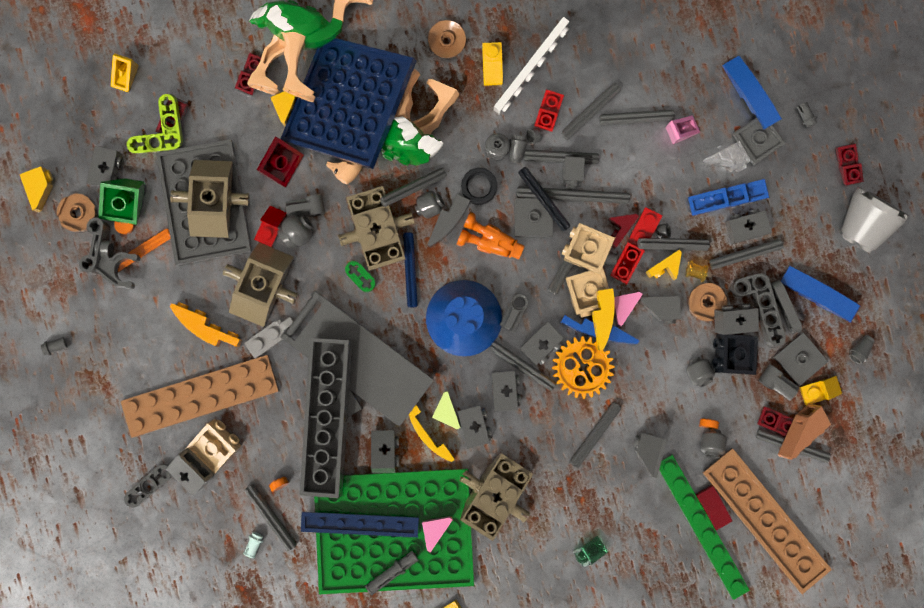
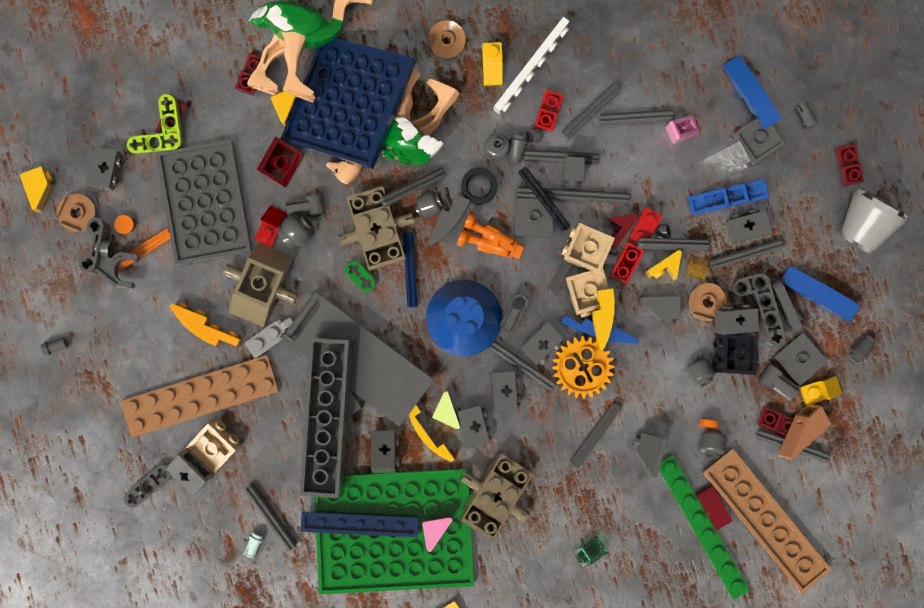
green slope [98,178,144,225] -> none
yellow slope [111,53,139,92] -> none
dark tan slope [170,160,250,238] -> none
orange tile [269,476,289,492] -> none
dark grey pin [365,550,419,596] -> none
bright pink slope [614,292,642,327] -> none

